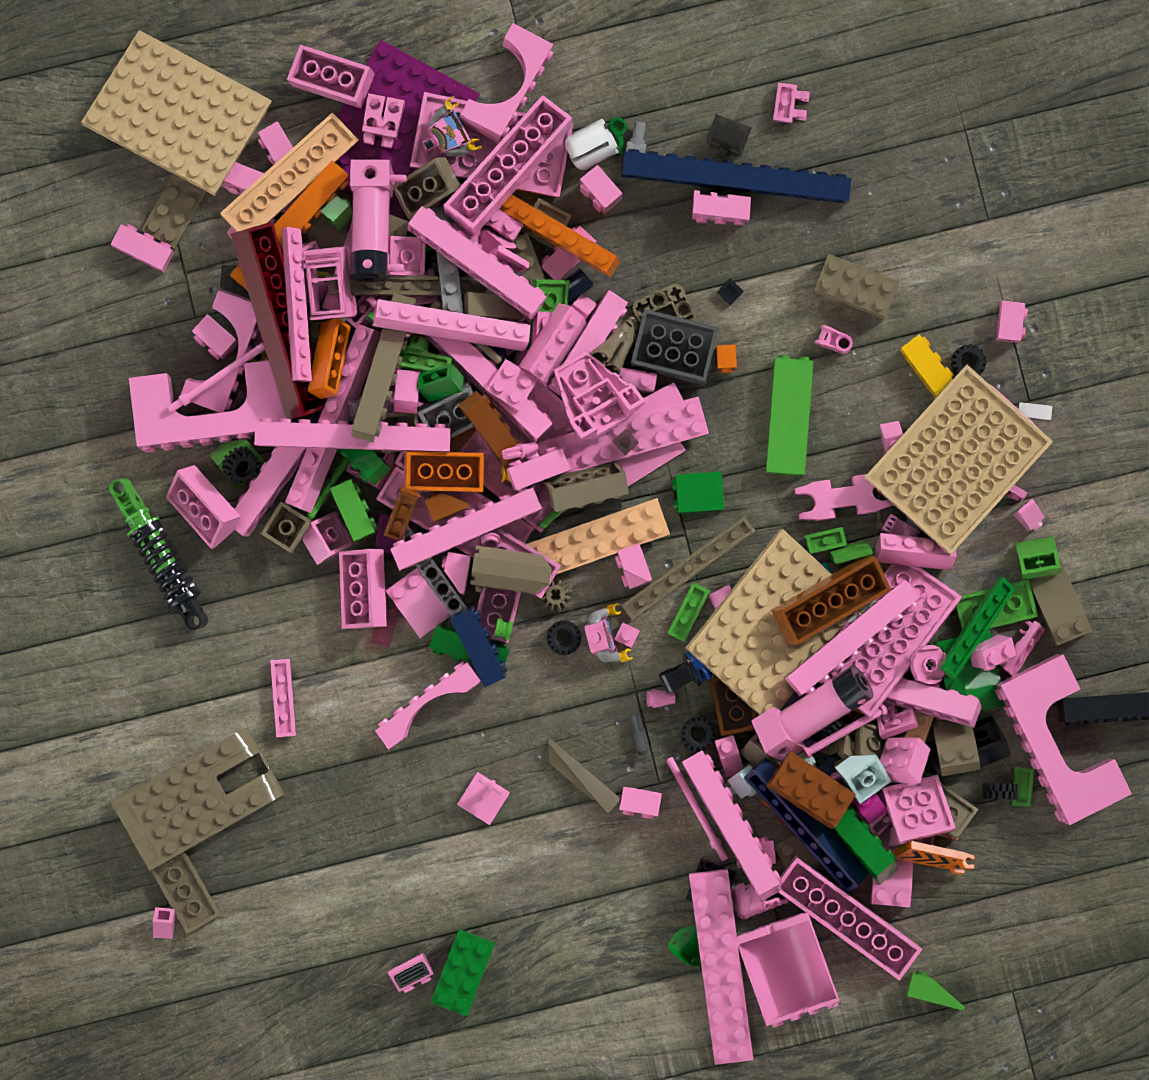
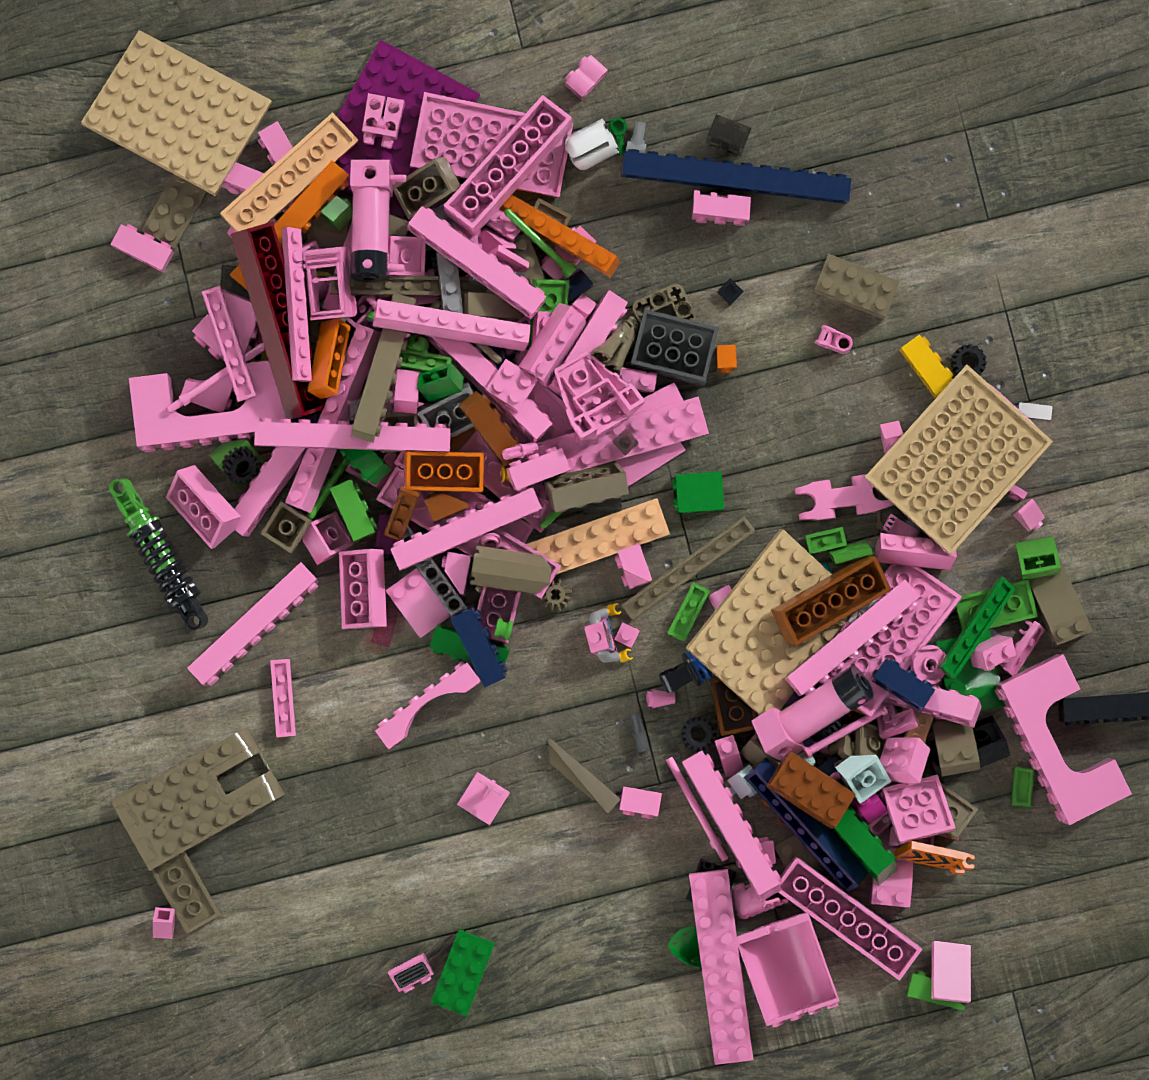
bright pink brick [287,45,375,109] -> none
torso [422,97,482,157] -> none
bright pink arch [459,23,554,143] -> none
black tyre [547,620,581,655] -> none
bright pink brick [580,165,623,215] -> none
bright green brick [765,355,814,477] -> none
bright pink plate [773,83,810,124] -> none
black tyre [982,783,1018,800] -> none
bright pink brick [996,300,1028,343] -> none
none -> bright pink brick [187,563,319,686]
none -> bright pink tile [202,286,257,402]
none -> bright green piece [504,209,578,278]
none -> bright pink brick [565,55,608,100]
none -> dark blue brick [872,658,935,712]
none -> bright pink tile [932,941,971,1003]

